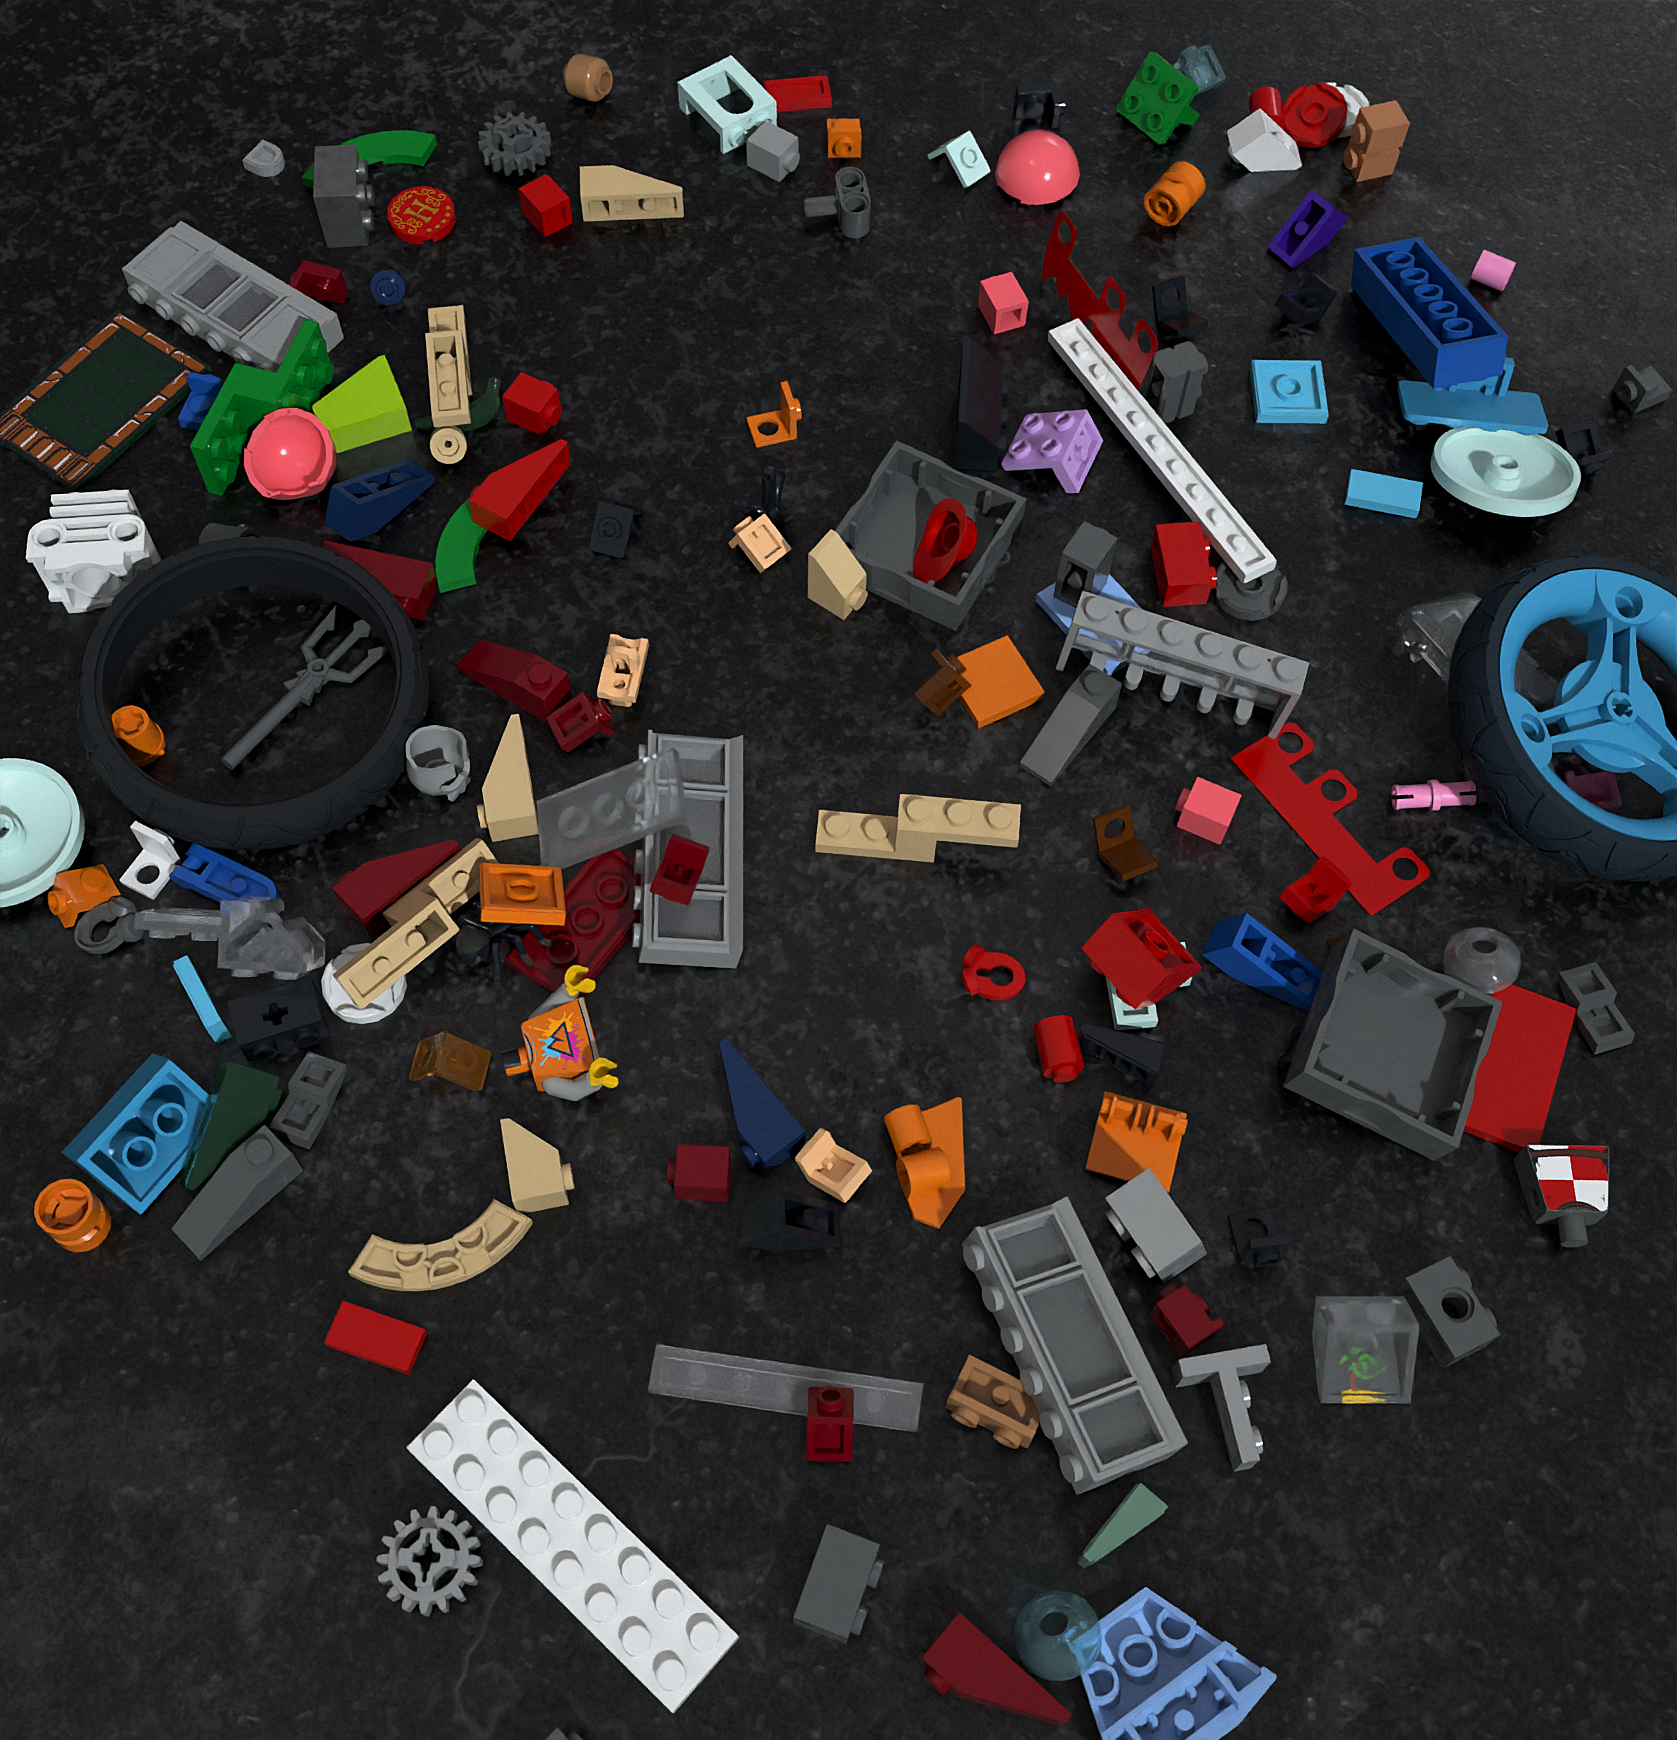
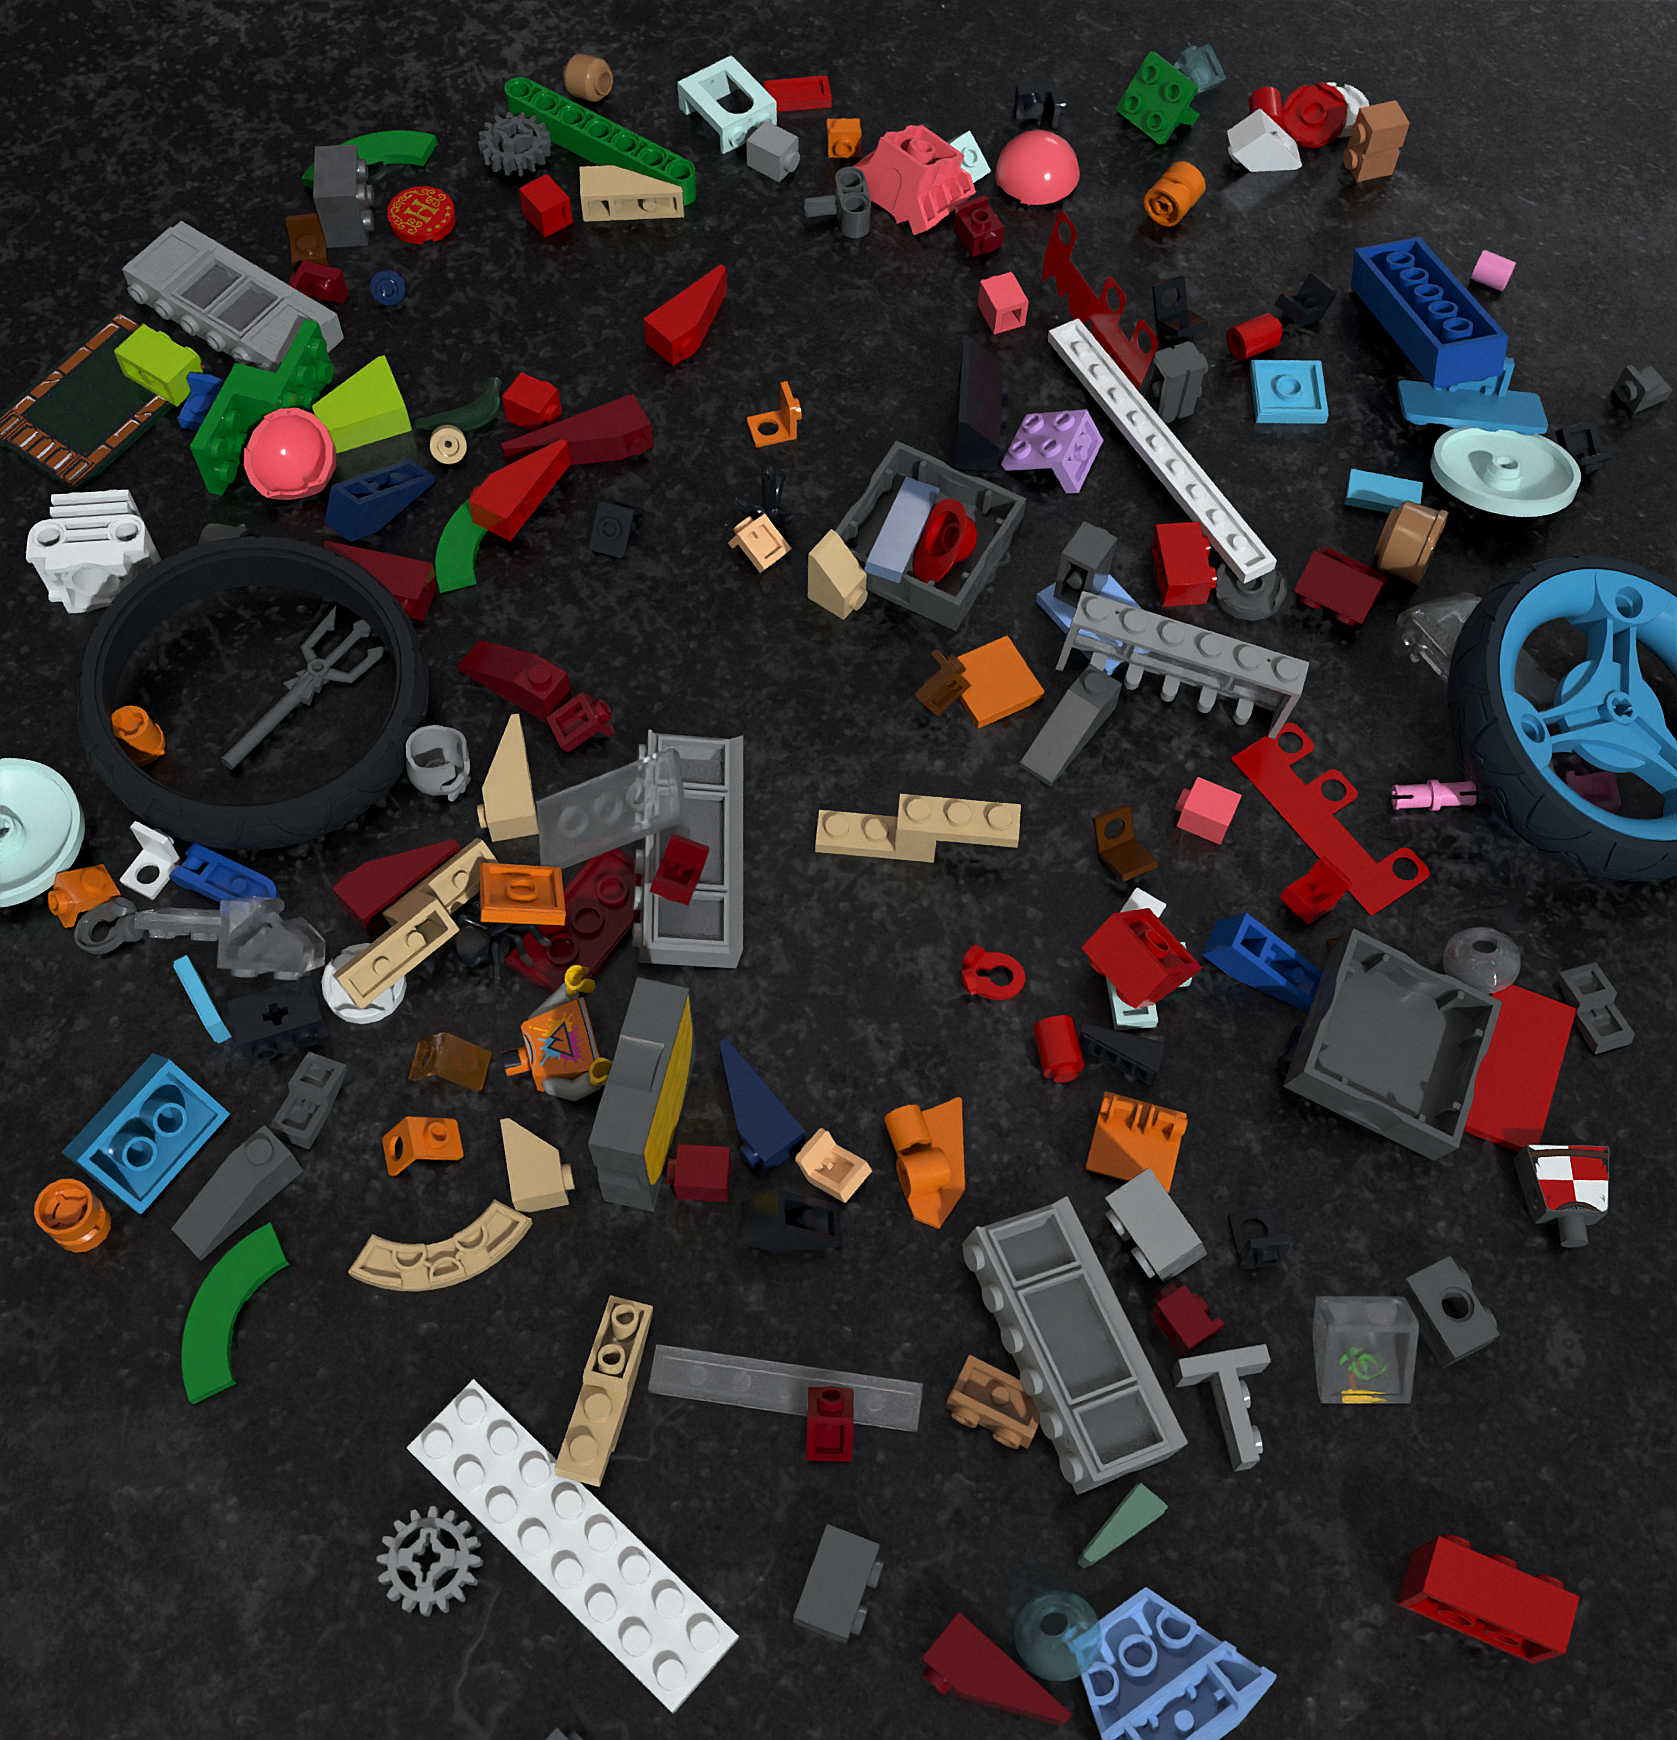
clear green slope [178,1061,282,1190] -> none
light grey tile [242,140,285,177] -> none
red tile [324,1301,427,1375] -> none
tan bracket [425,305,472,427] -> none
light nougat hips [597,634,649,707] -> none
dark purple slope [1267,189,1349,267] -> none
none -> lime brick [114,324,204,406]
none -> green tile [181,1222,289,1404]
none -> reddish brown bracket [285,213,329,272]
none -> orange bracket [382,1116,464,1176]
none -> dark red slope [500,394,654,467]
none -> green beam [504,77,696,206]
none -> tan slope [554,1295,653,1487]
none -> dark grey tile [588,977,697,1212]
none -> red slope [644,264,727,366]
none -> coral slope [853,125,976,235]
none -> sand blue tile [864,477,940,583]
none -> dark red brick [954,195,1004,257]
none -> white sticker [1120,888,1166,918]
none -> red brick [1226,313,1283,361]
none -> dark red slope [1294,545,1391,626]
none -> medium nougat wheel [1374,500,1449,586]
none -> red brick [1397,1534,1580,1664]

